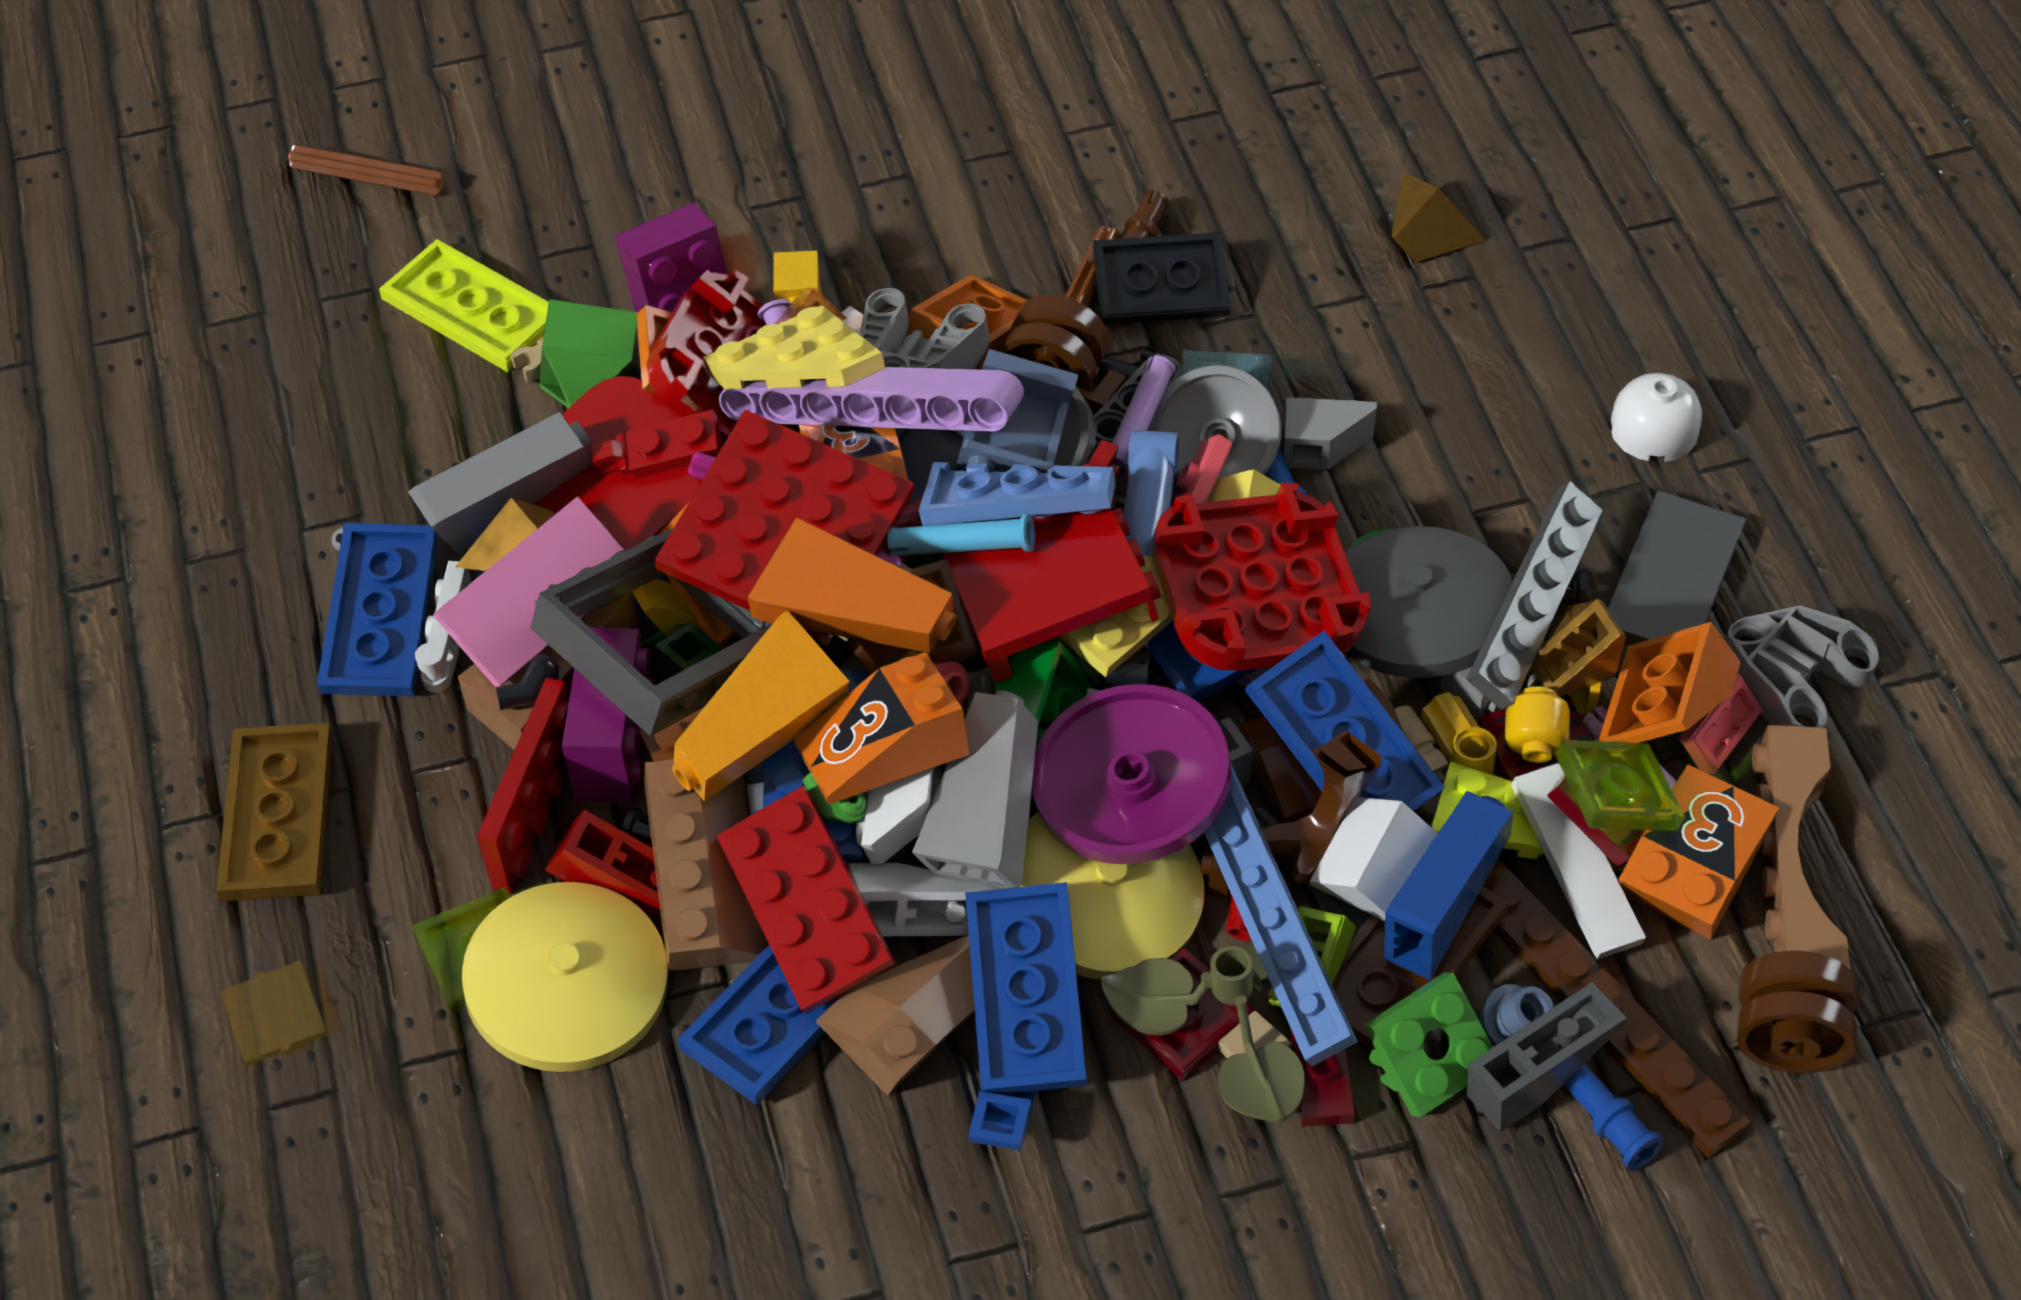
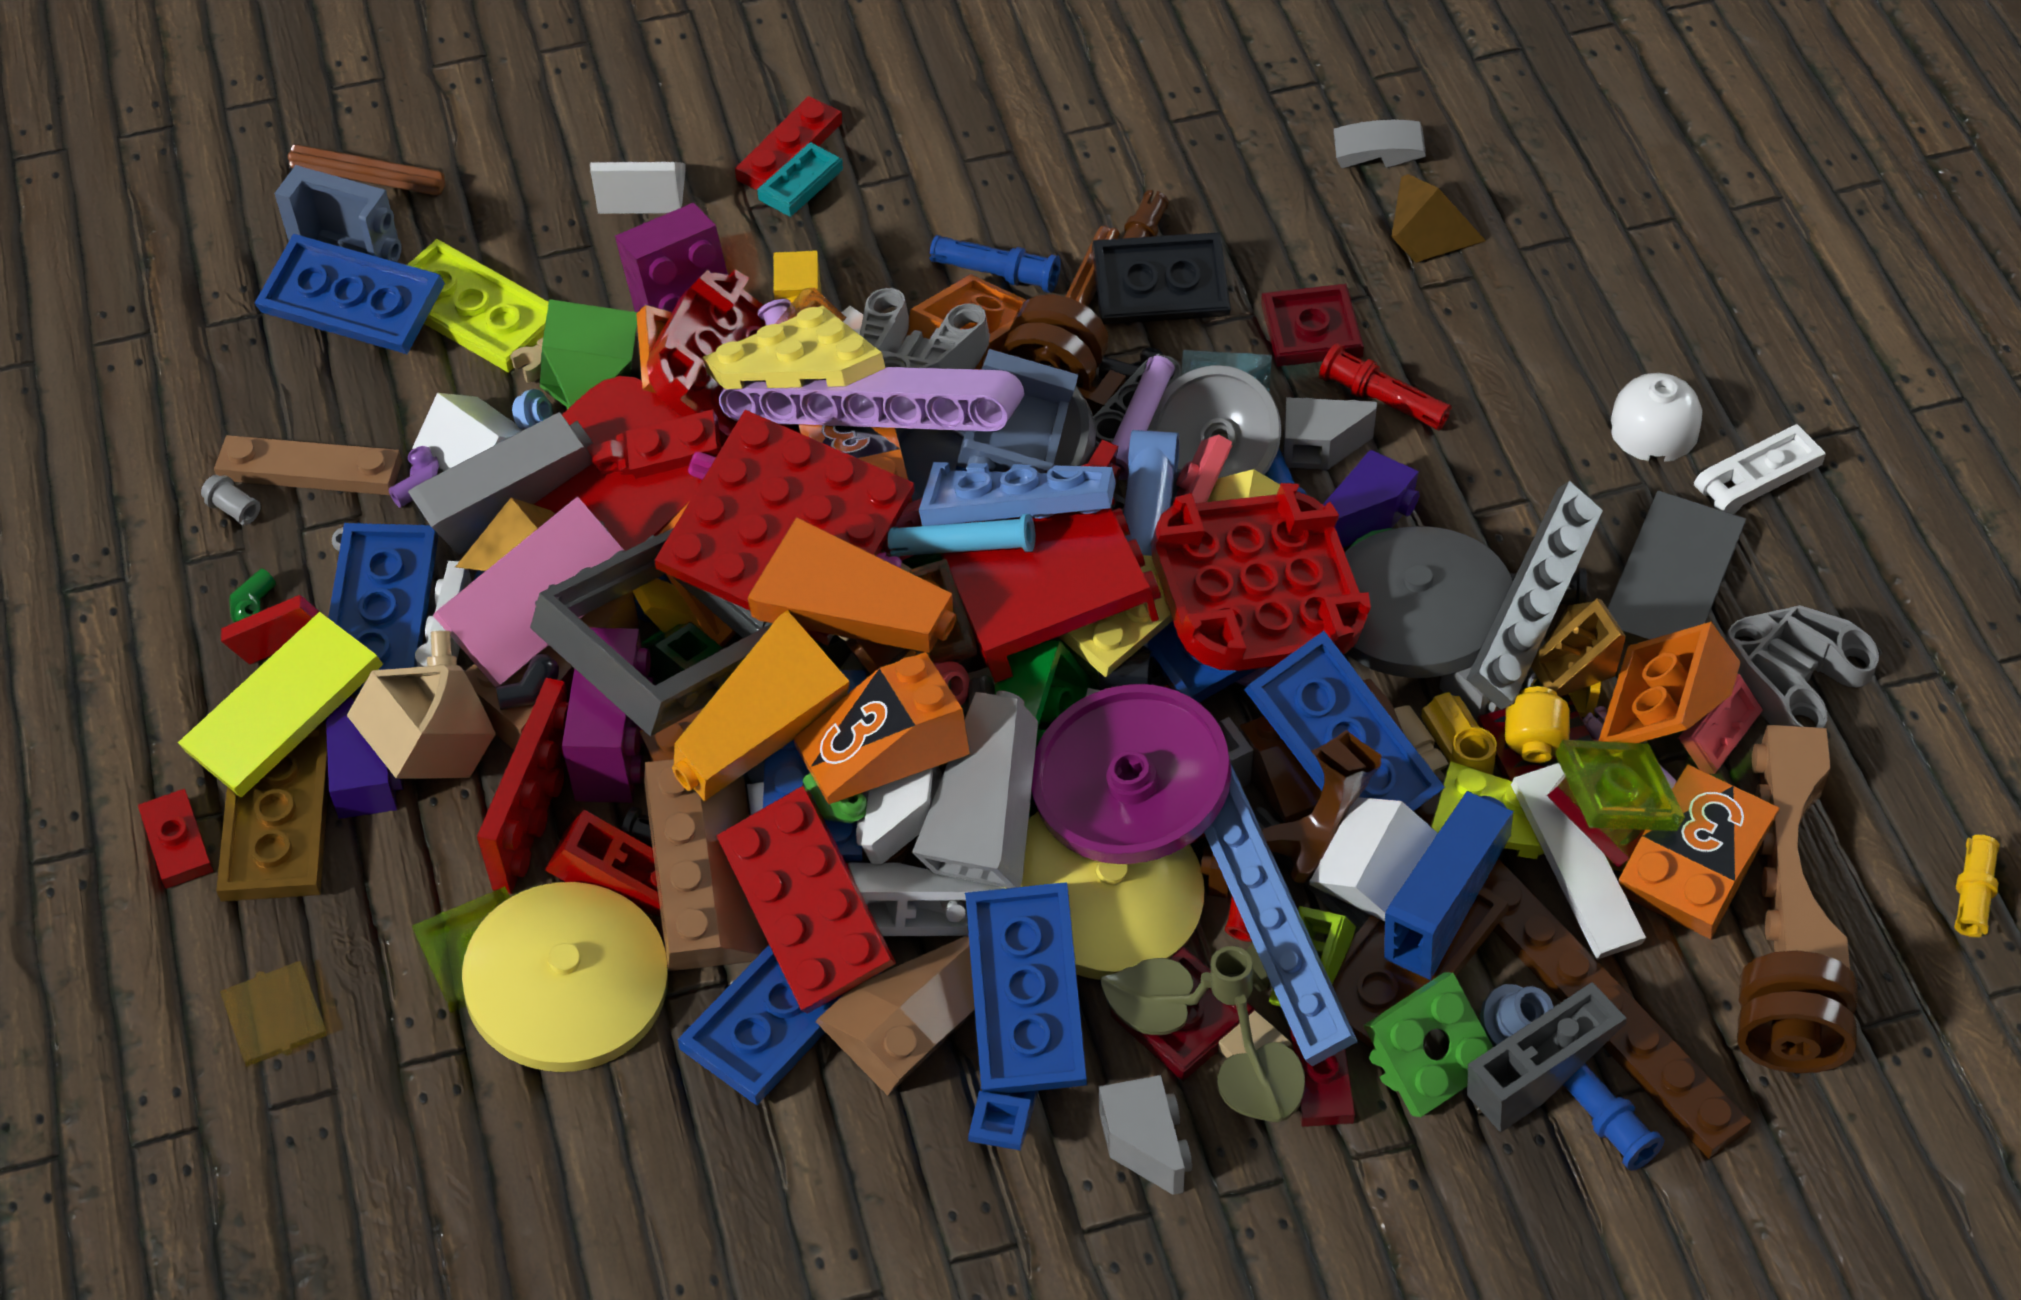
none -> red plate [138,788,214,889]
none -> neon yellow tile [178,612,383,798]
none -> light grey pin [201,475,261,526]
none -> medium nougat plate [214,435,402,495]
none -> red tile [221,595,320,665]
none -> green arm [229,568,276,623]
none -> blue plate [255,234,445,354]
none -> sand blue panel [274,165,401,262]
none -> dark purple slope [326,696,404,819]
none -> tan piece [347,631,496,779]
none -> medium lavender arm [388,446,439,508]
none -> white slope [412,393,523,473]
none -> light blue plate [512,389,553,430]
none -> white slope [590,162,685,214]
none -> red plate [735,96,842,190]
none -> teal plate [757,142,843,217]
none -> blue pin [930,235,1061,293]
none -> light grey slope [1099,1075,1192,1195]
none -> dark red tile [1261,284,1364,367]
none -> red pin [1319,343,1452,431]
none -> dark purple slope [1323,450,1419,548]
none -> light grey slope [1334,120,1426,169]
none -> white plate [1694,424,1826,514]
none -> yellow pin [1954,835,2000,937]

